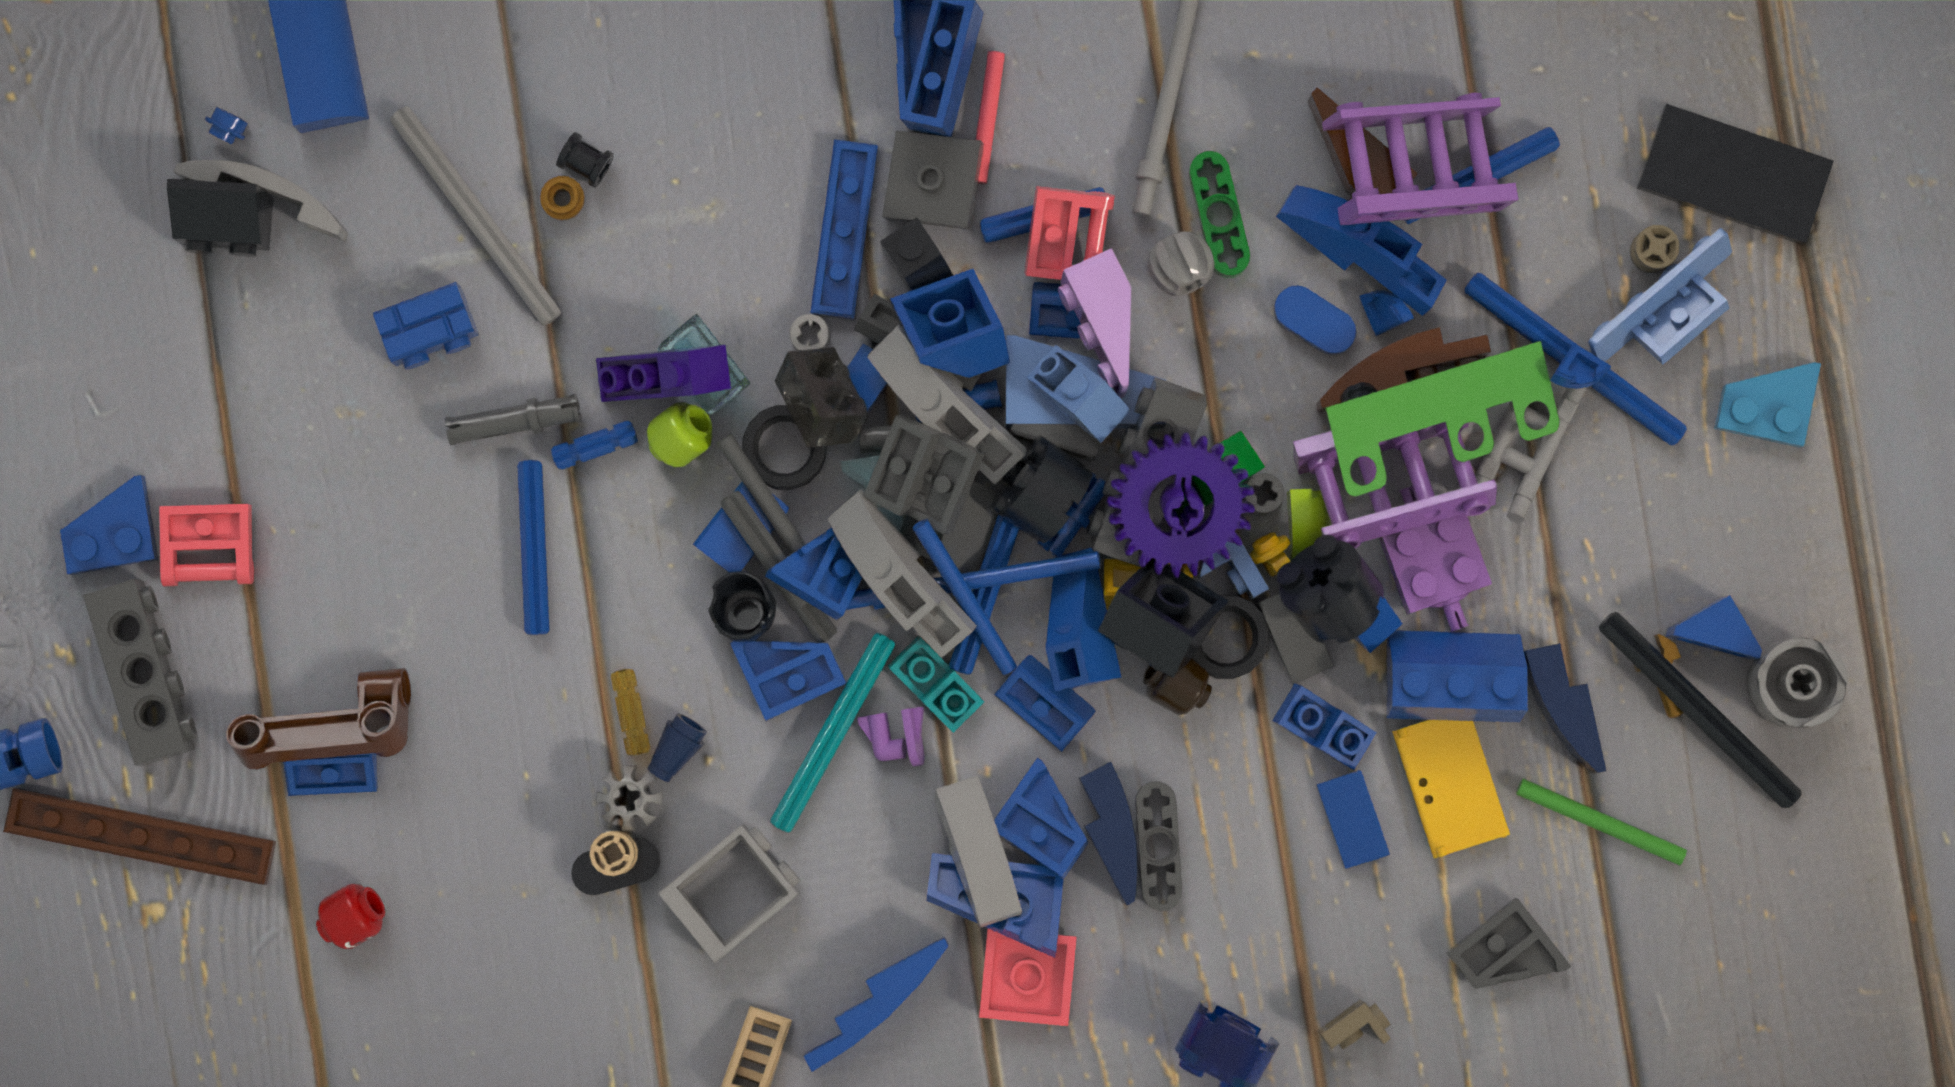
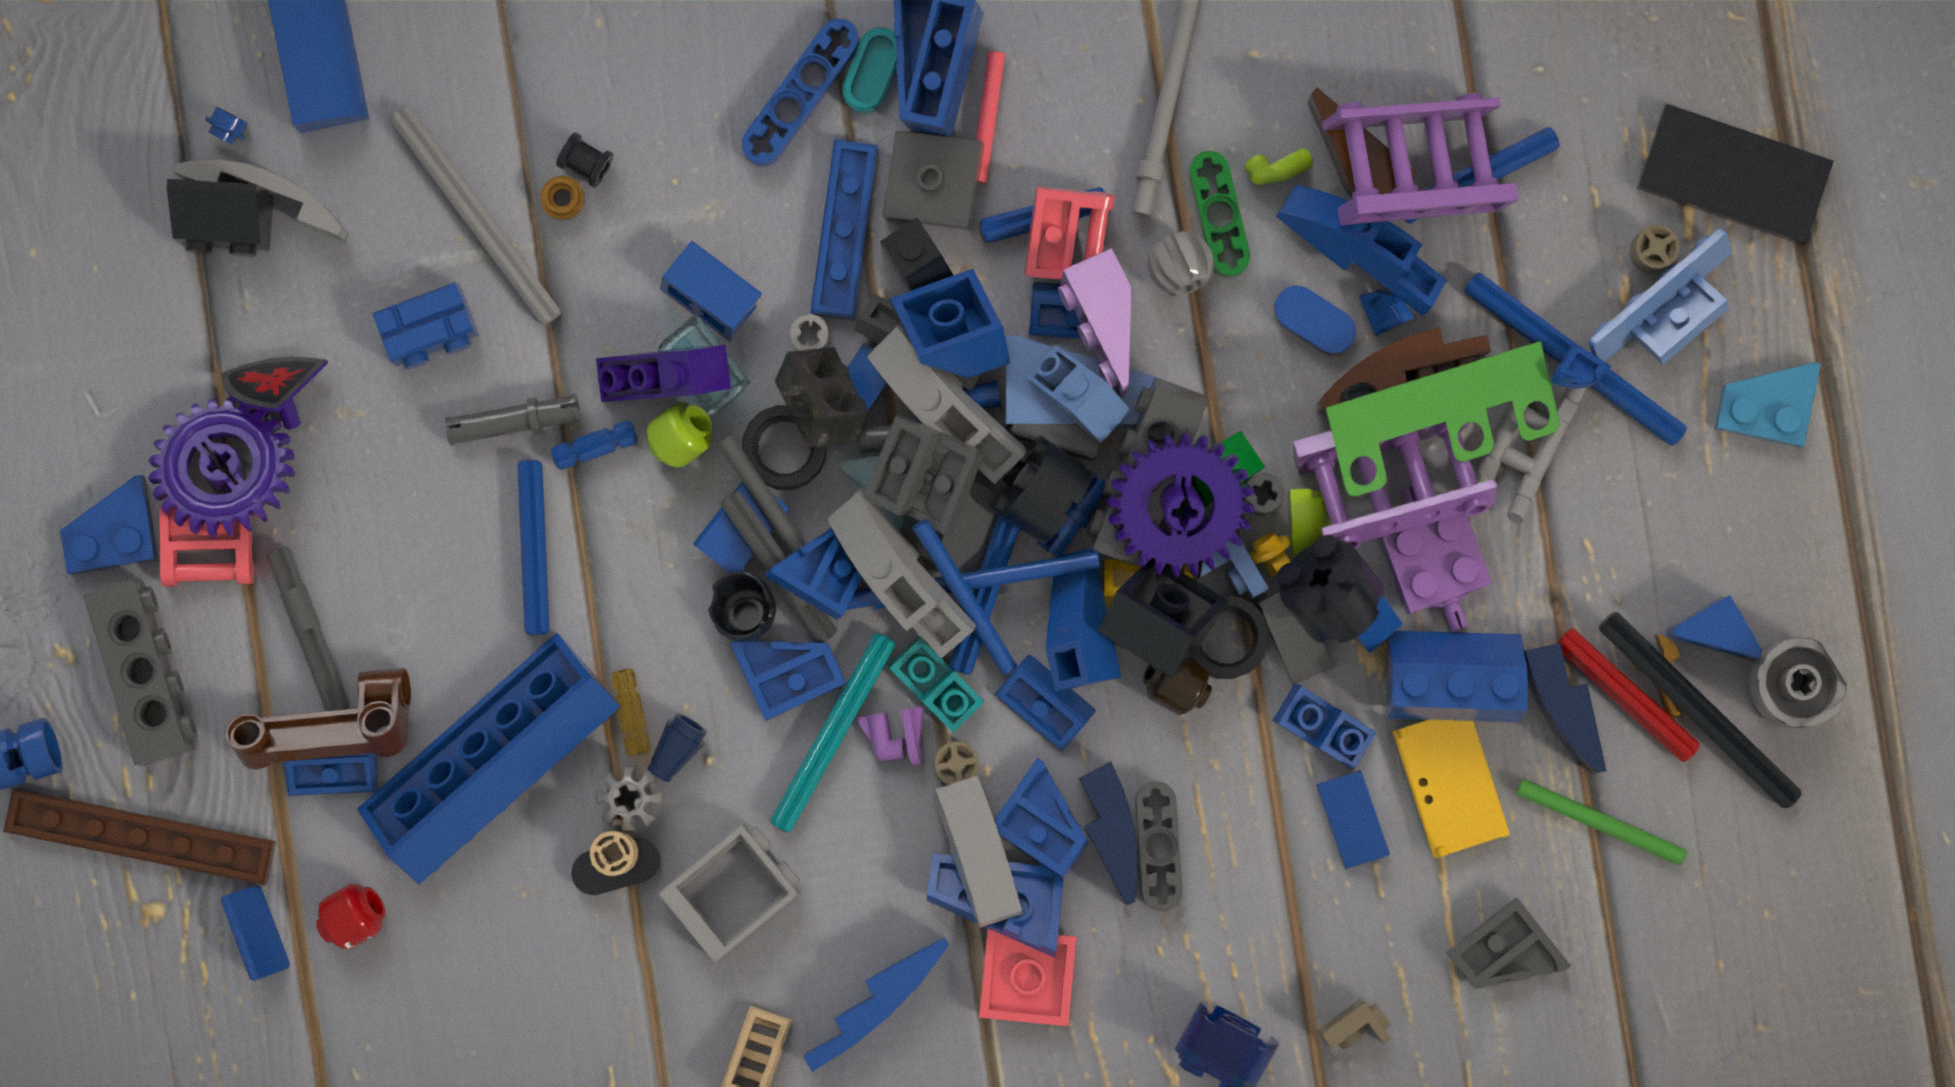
none -> dark purple gear [148,397,295,538]
none -> blue slope [220,886,290,981]
none -> shield [221,357,328,429]
none -> dark grey axle [267,547,349,711]
none -> blue slope [357,633,621,884]
none -> blue hinge [660,240,762,342]
none -> blue beam [742,19,859,167]
none -> teal tile [842,27,898,114]
none -> dark tan wheel [935,742,979,785]
none -> lime arm [1244,148,1313,185]
none -> red axle [1556,628,1700,762]

